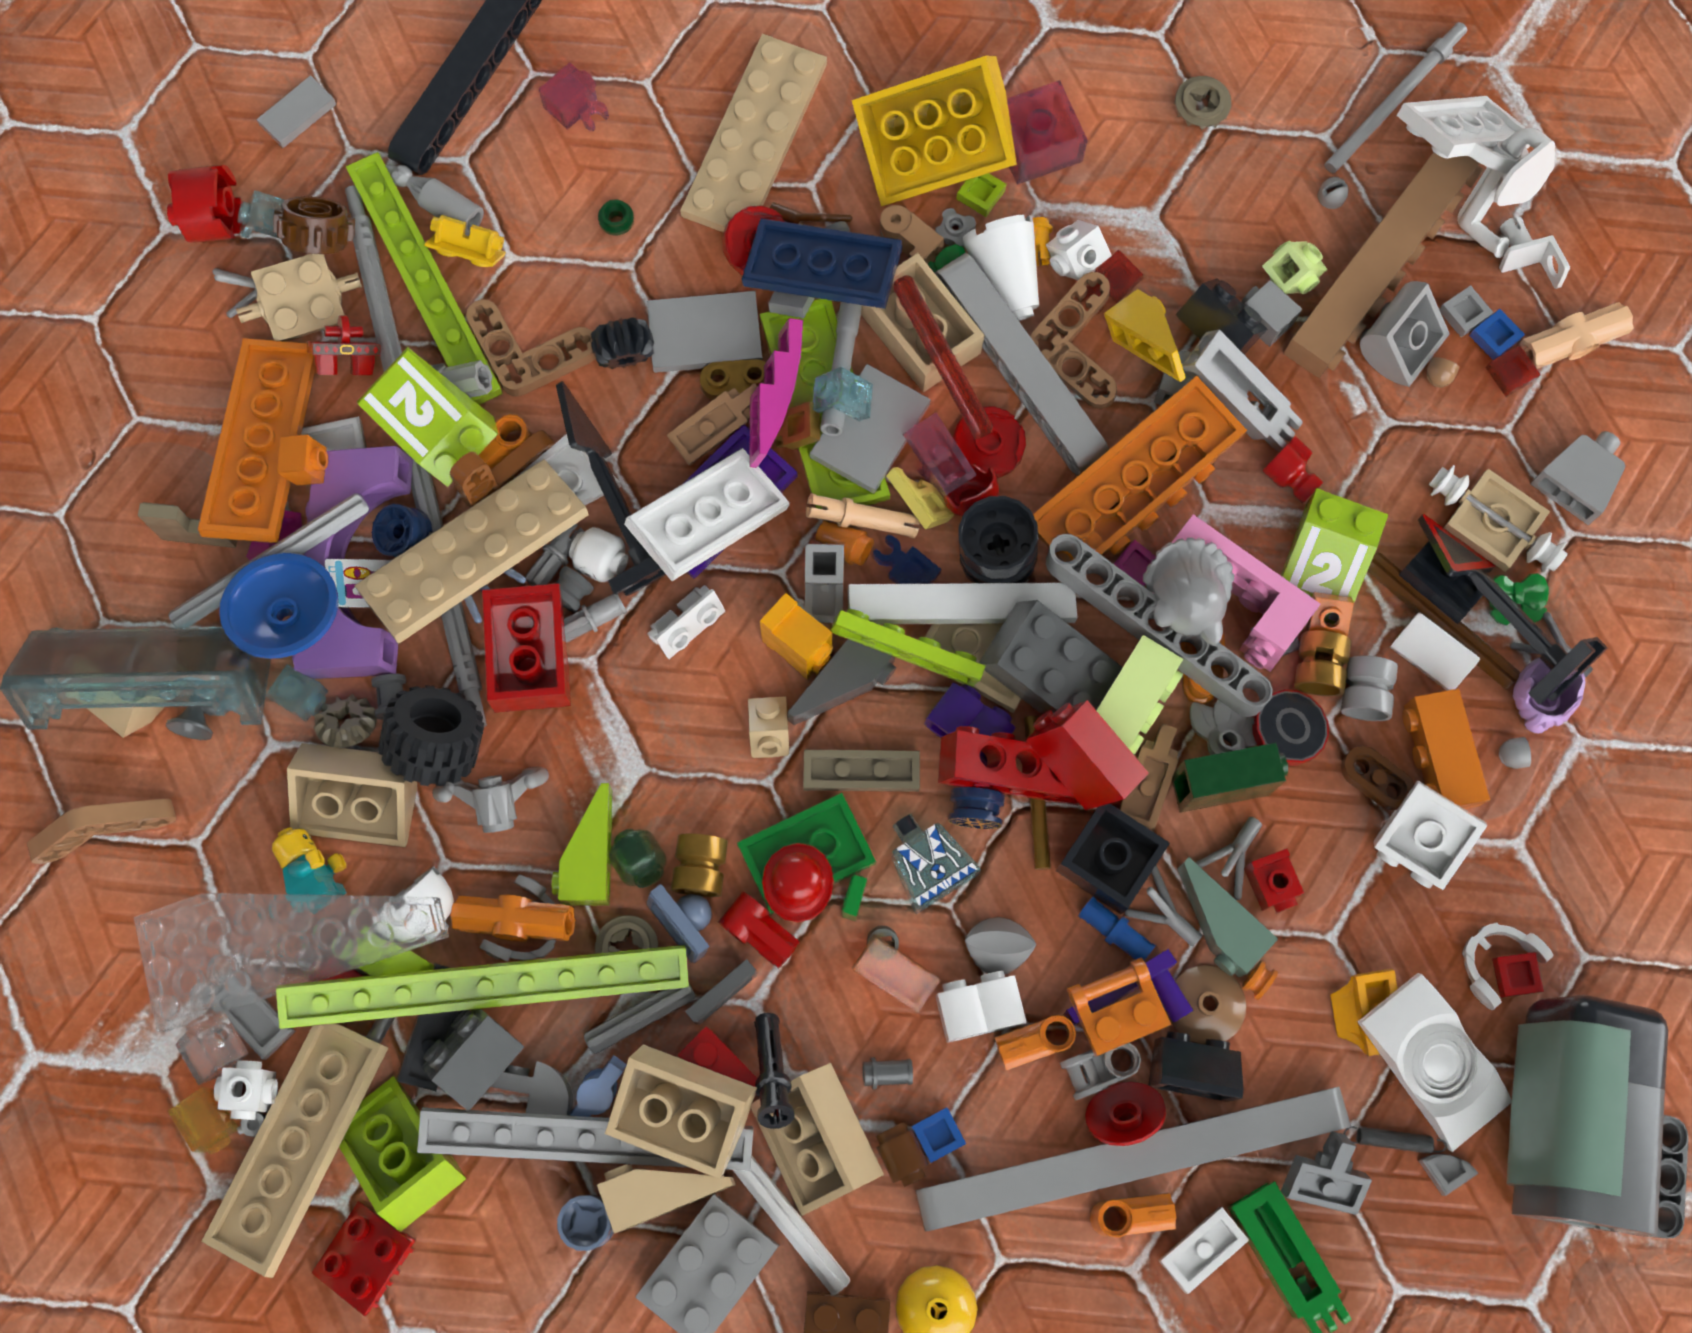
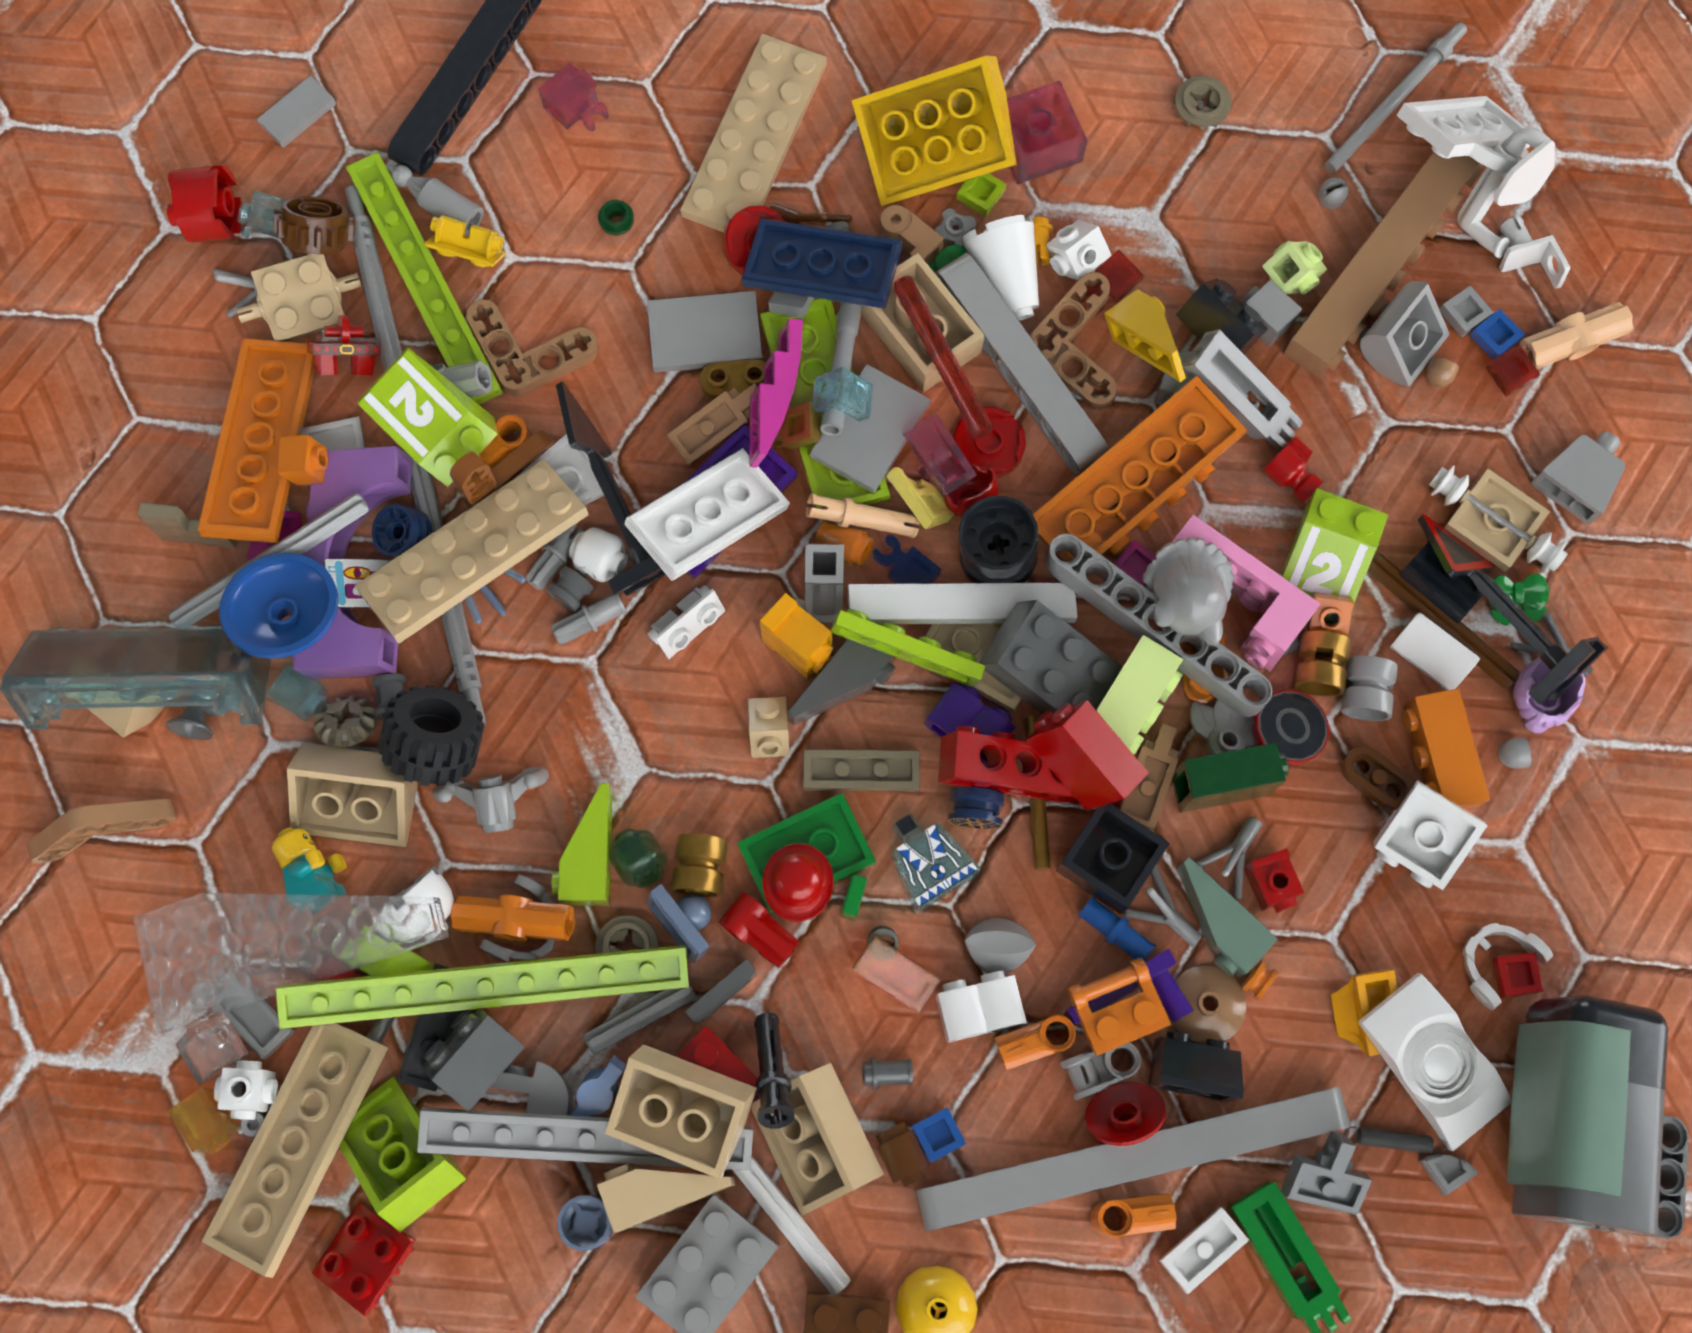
red slope [482,584,571,713] -> none
black gear [591,317,654,369] -> none

